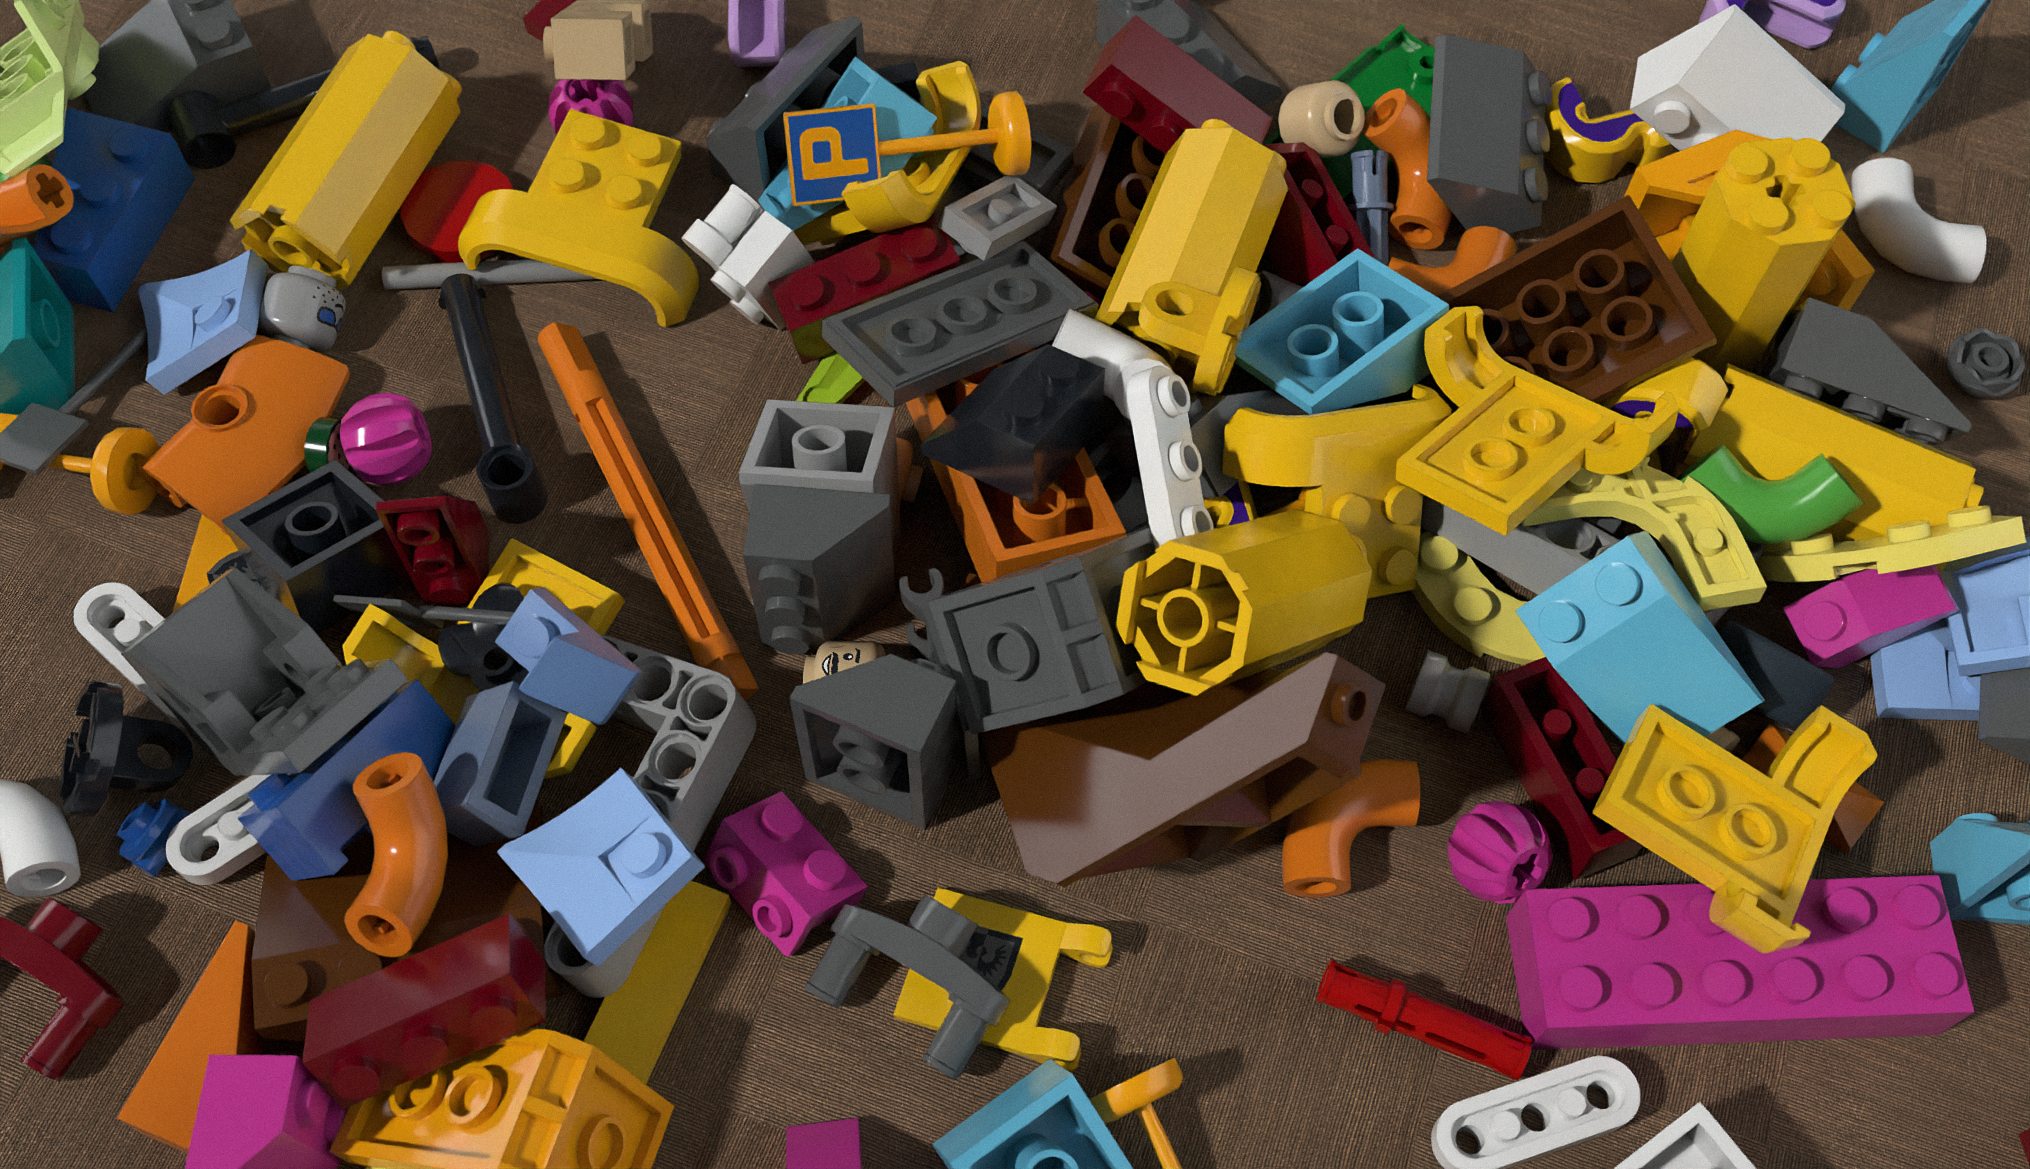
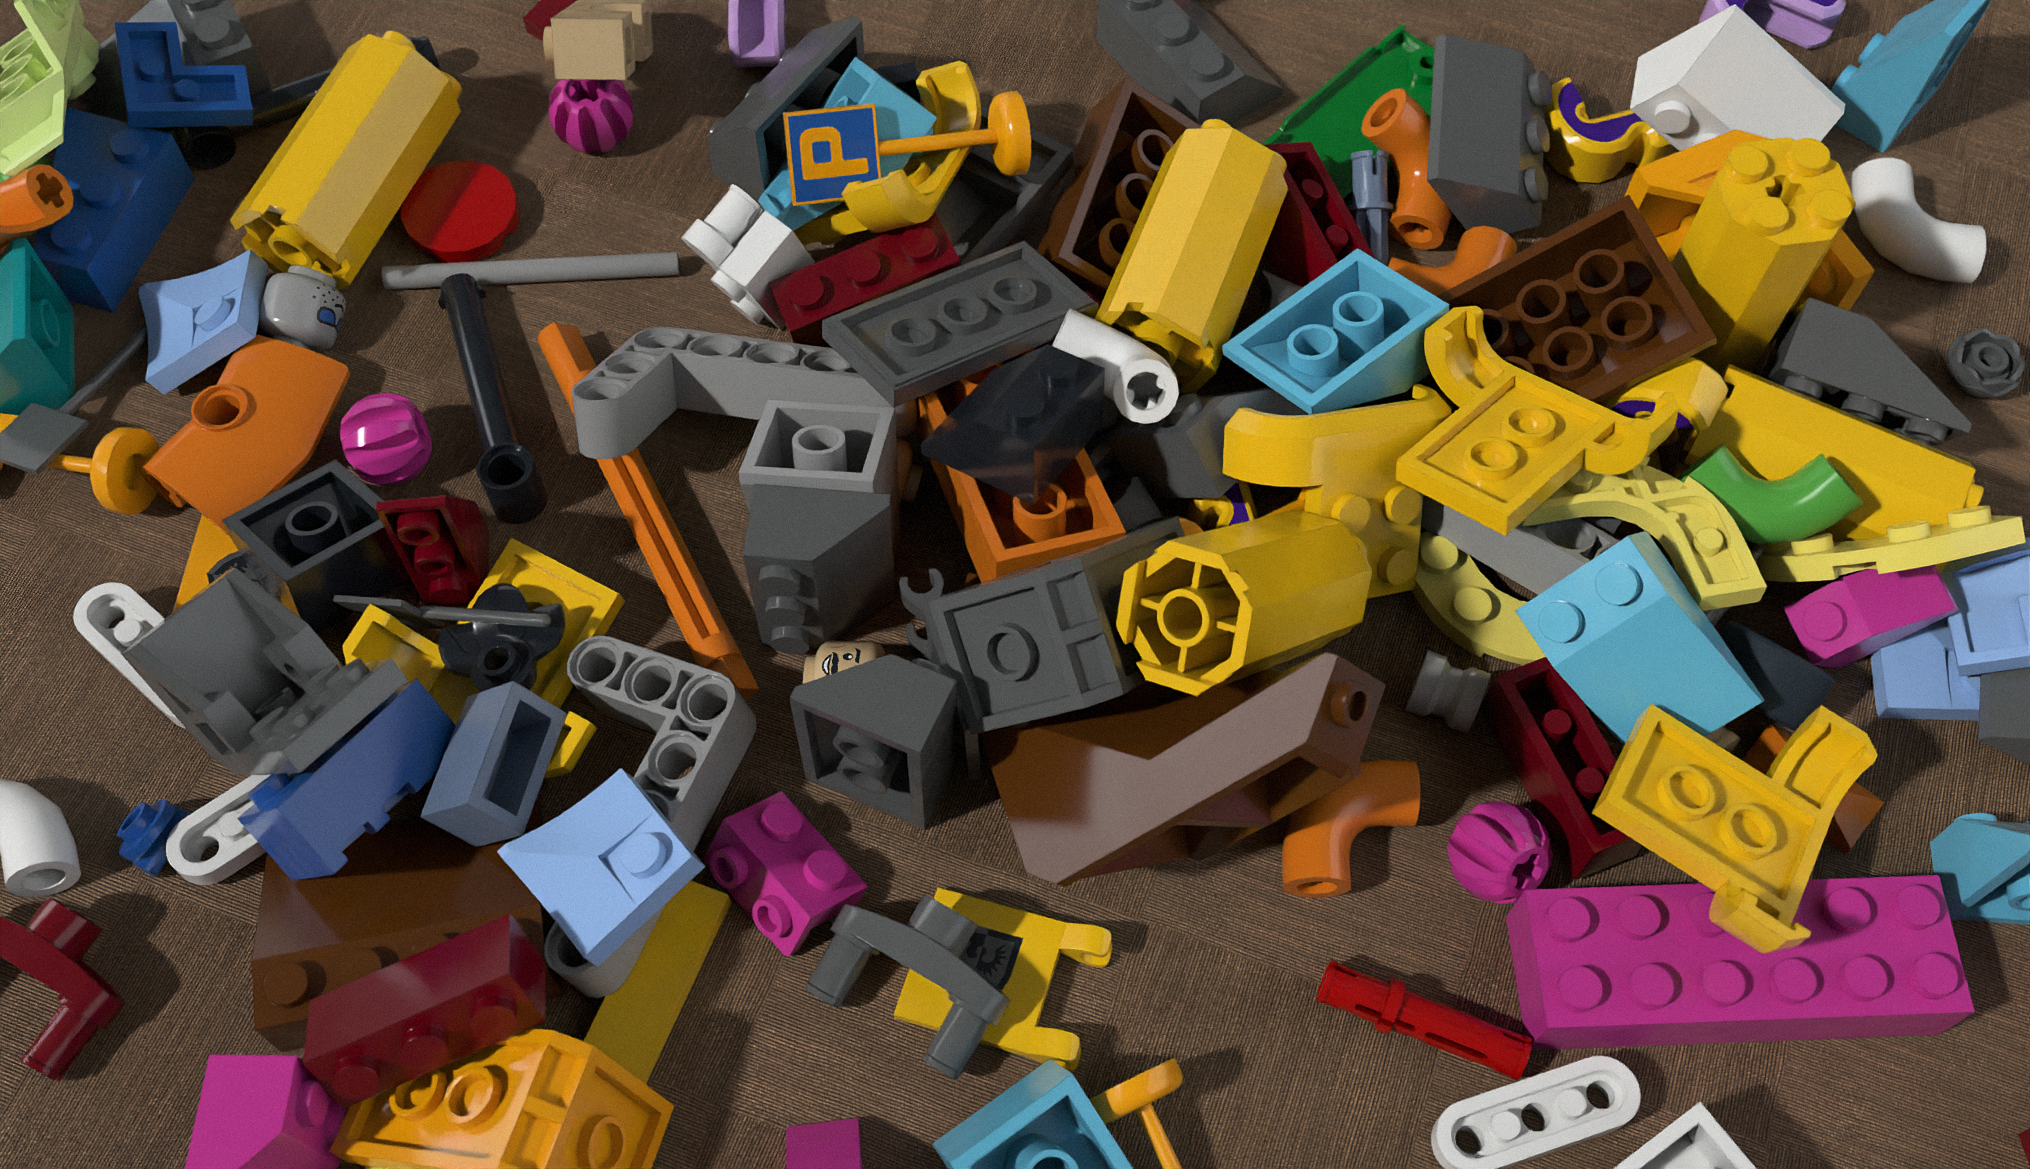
black tile [59,679,193,817] -> none
orange slope [117,920,262,1154] -> none
dark green tile [304,417,352,472] -> none
orange cylinder [344,752,448,957] -> none
yellow piece [458,109,699,327] -> none
medium blue slope [495,587,642,725] -> none
light grey plate [938,176,1057,261] -> none
dark red brick [1082,15,1273,154] -> none
white plate [1127,365,1214,549] -> none
yellow tile [1138,266,1261,396] -> none
tan head [1278,80,1365,158] -> none
none -> blue plate [114,22,253,128]
none -> light grey beam [571,327,918,459]

